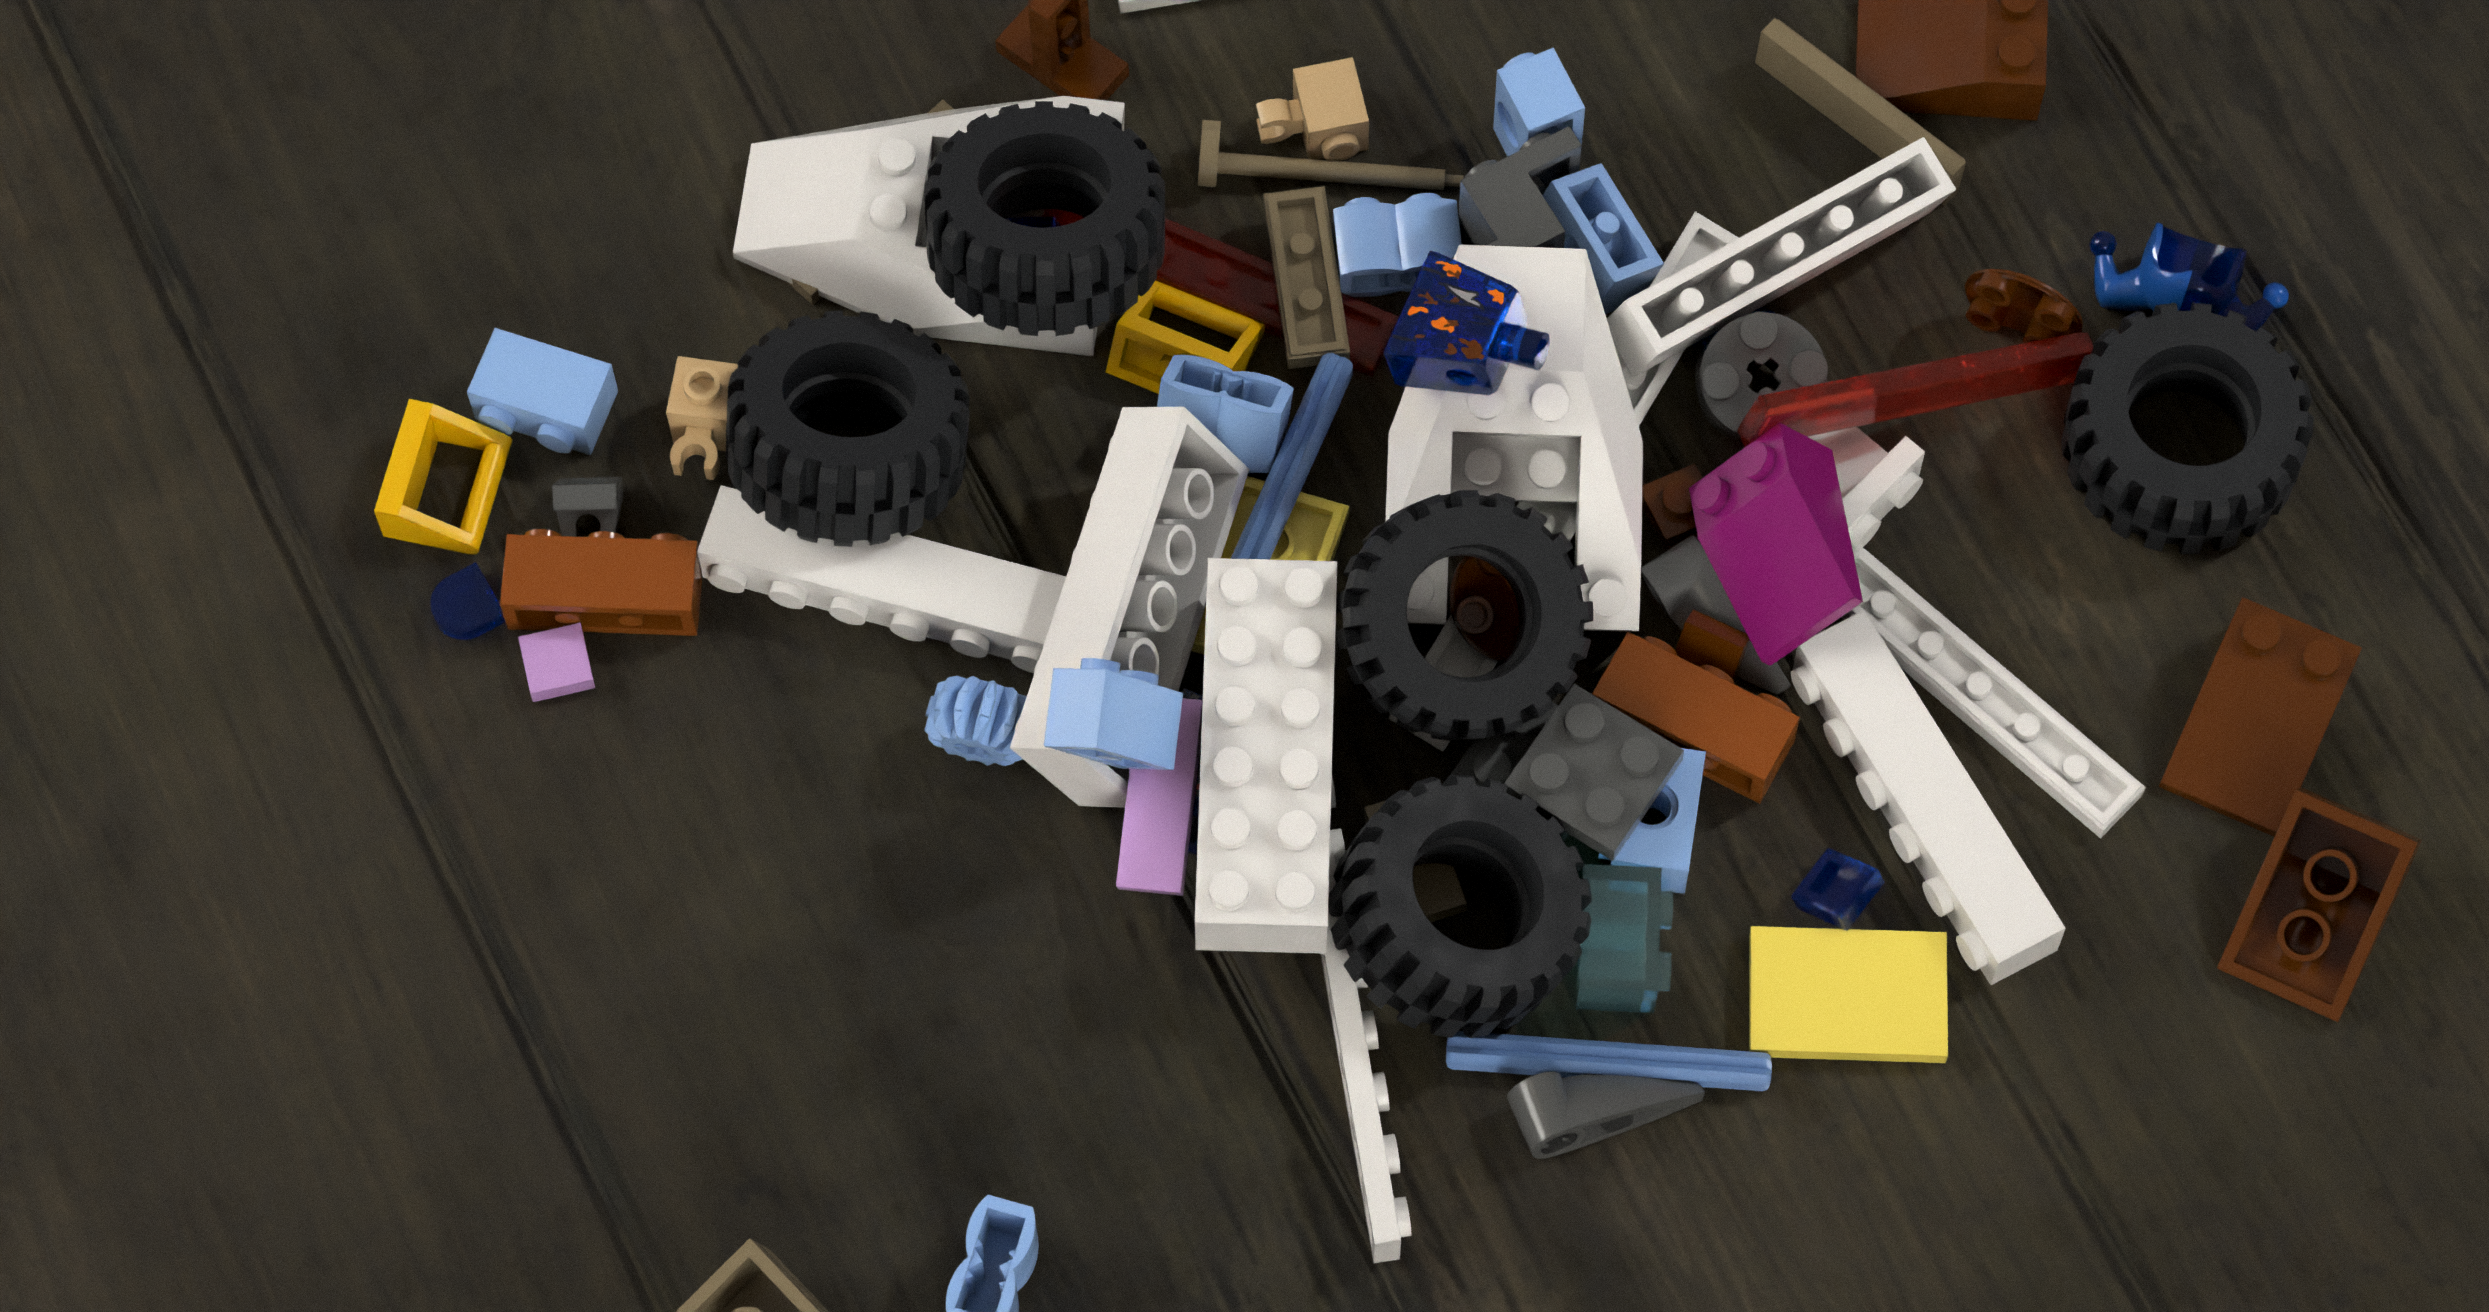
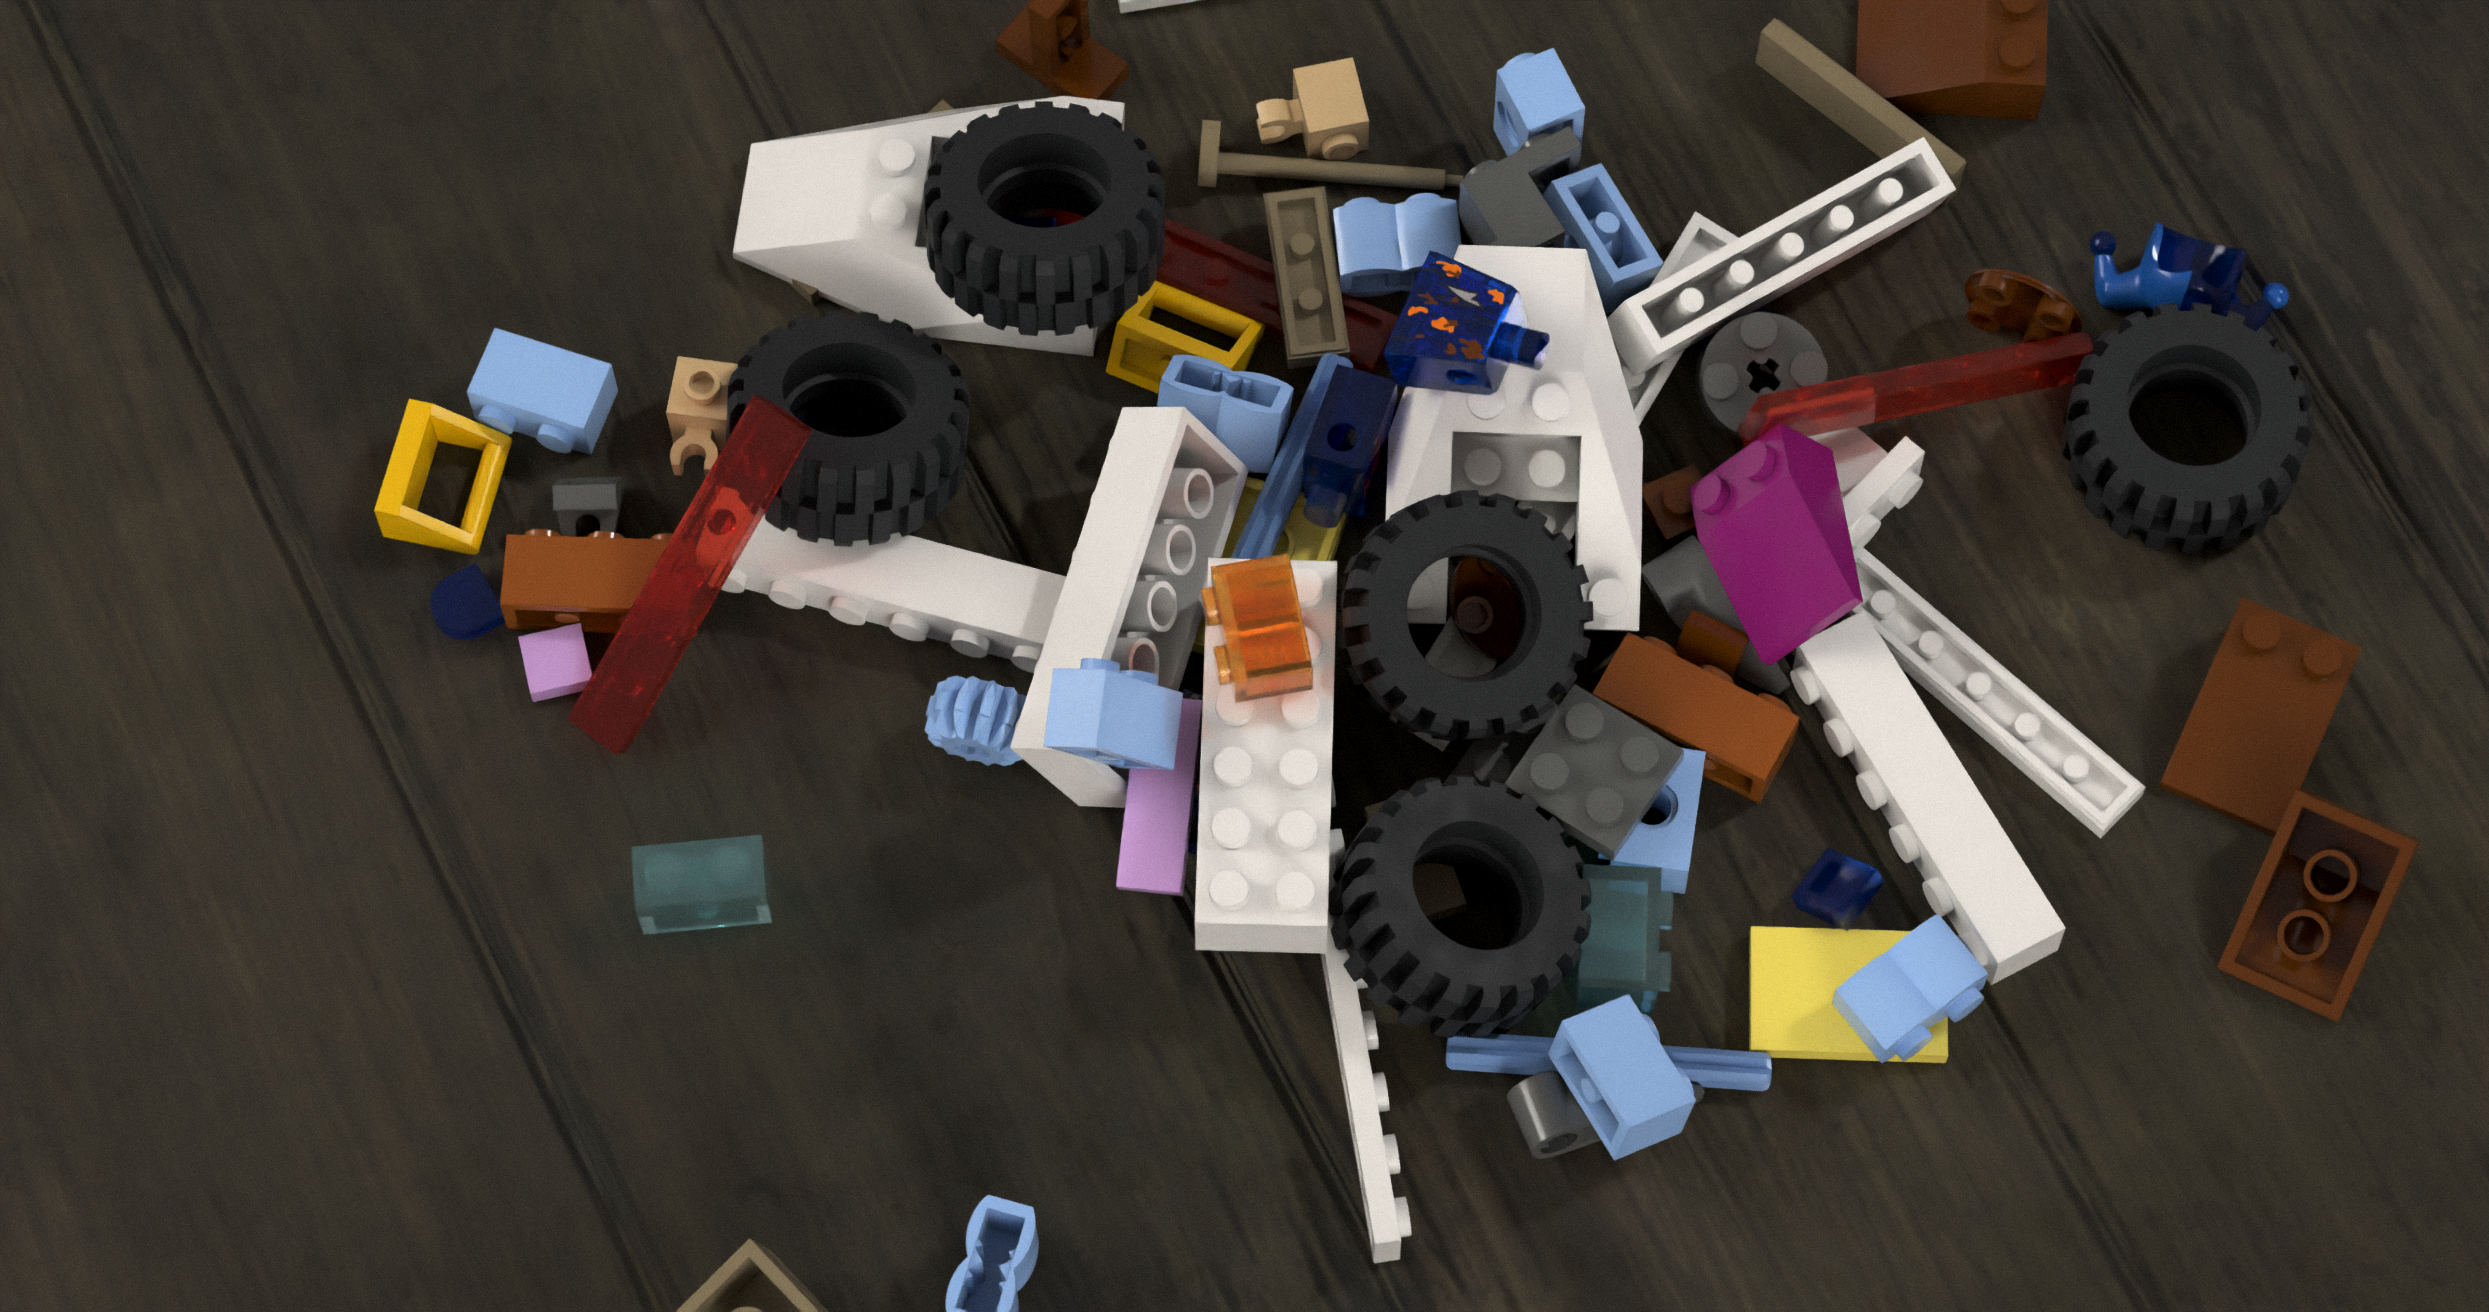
none -> clear red tile [567,395,813,755]
none -> clear light blue brick [631,835,772,935]
none -> clear orange brick [1201,553,1313,703]
none -> clear blue torso [1303,364,1397,528]
none -> light blue brick [1548,994,1696,1161]
none -> light blue brick [1832,914,1988,1063]

